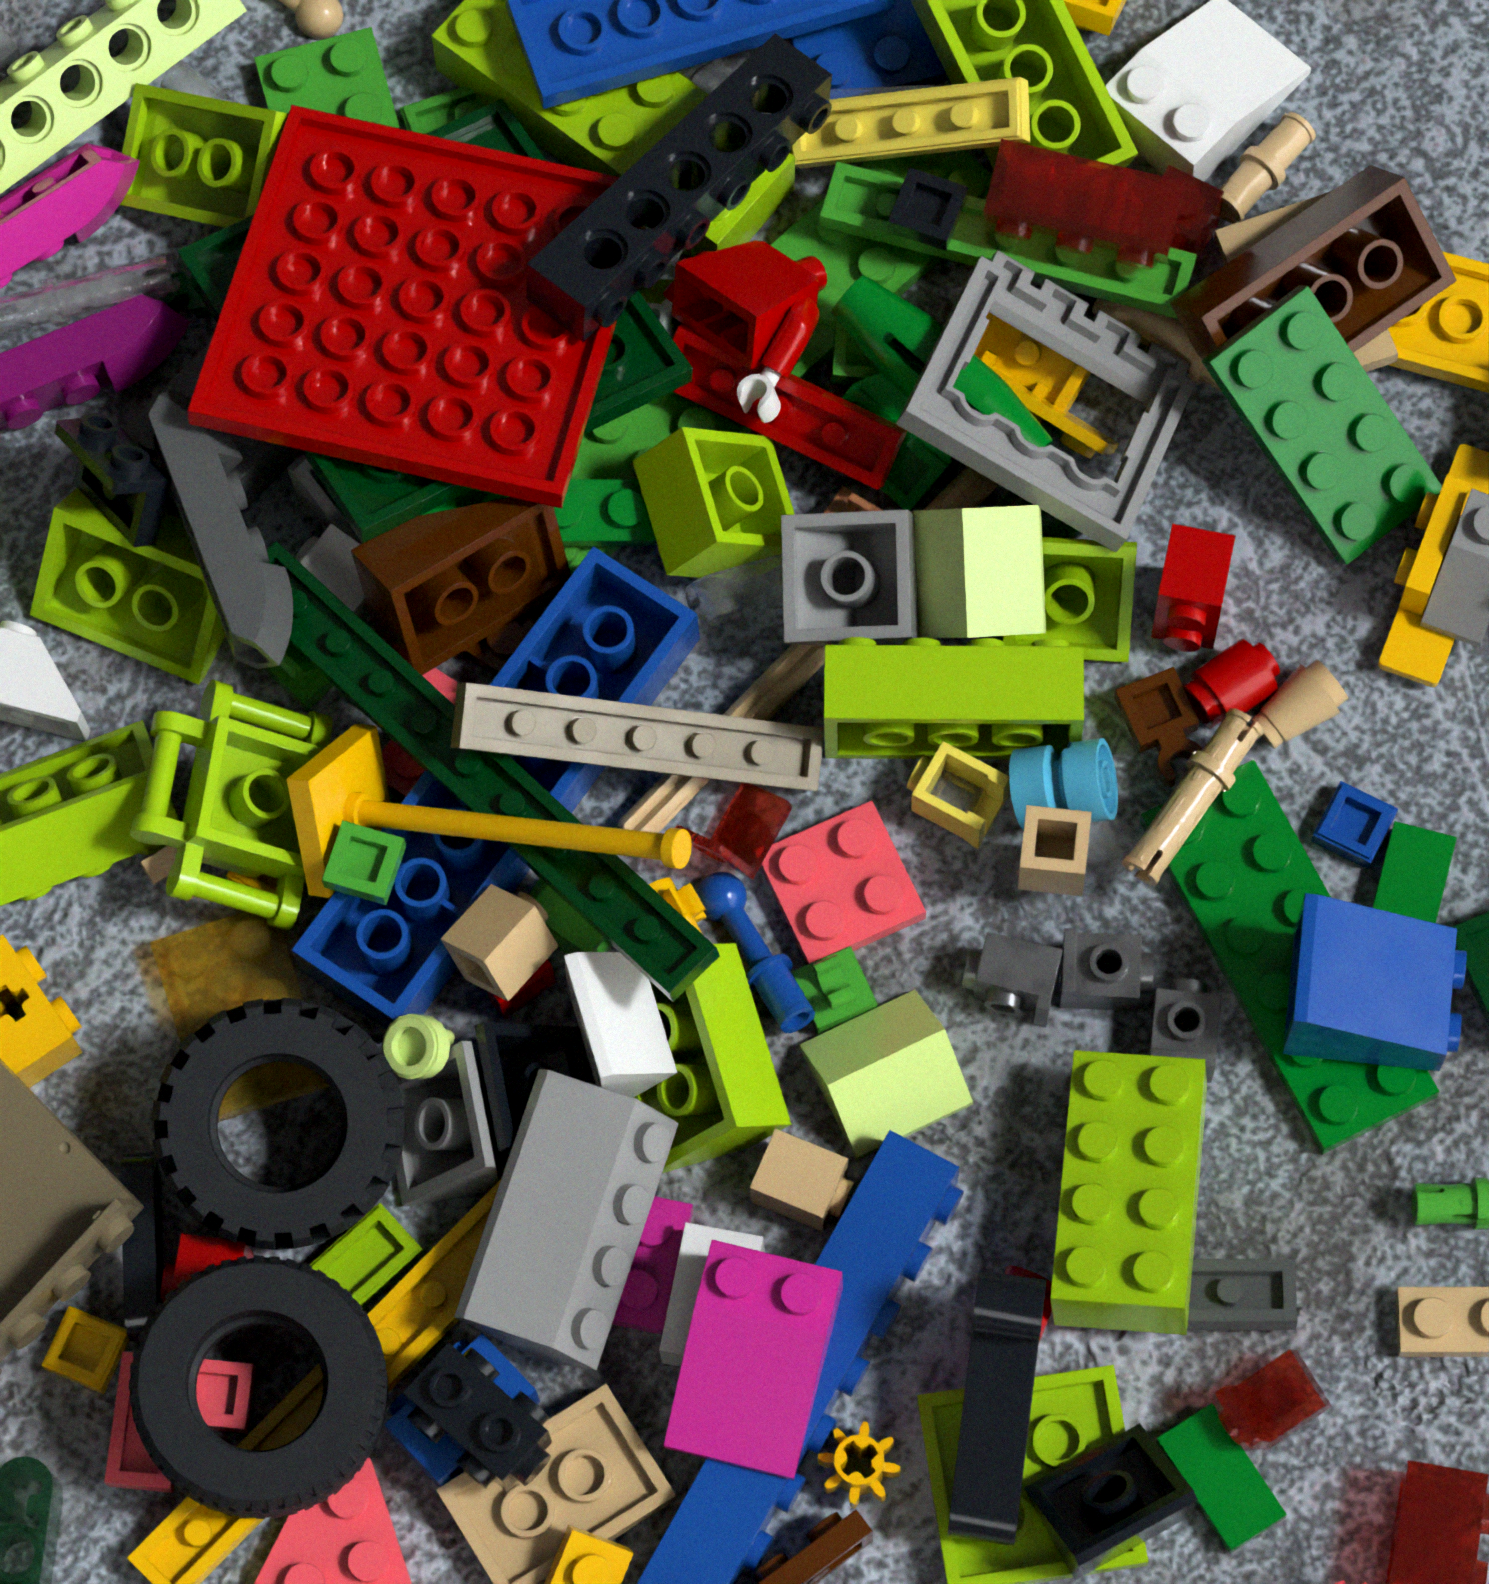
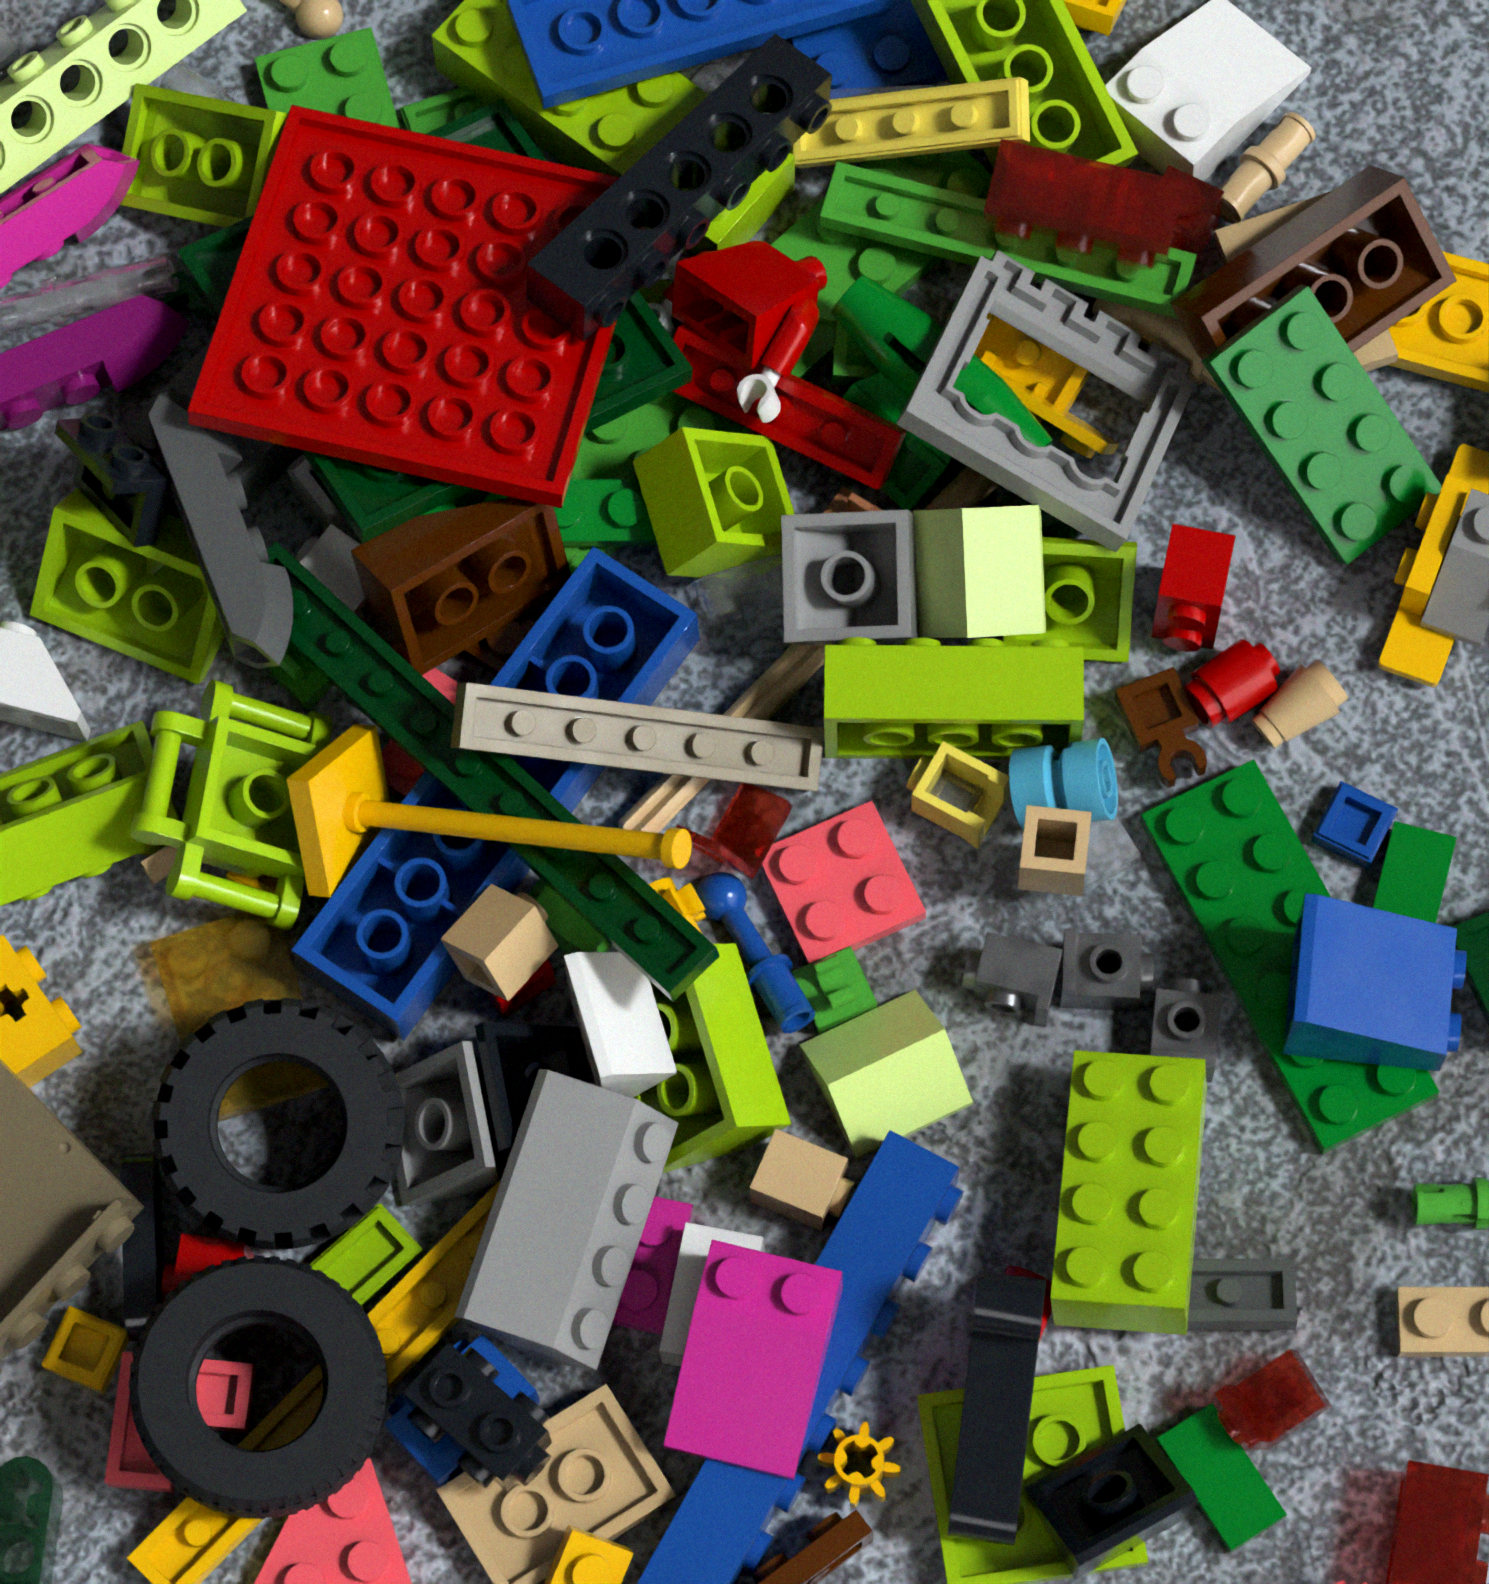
bright green plate [322,820,407,905] -> none
yellowish green tile [382,1014,455,1080] -> none
black plate [888,167,968,251] -> none
tan pin [1122,708,1264,886] -> none

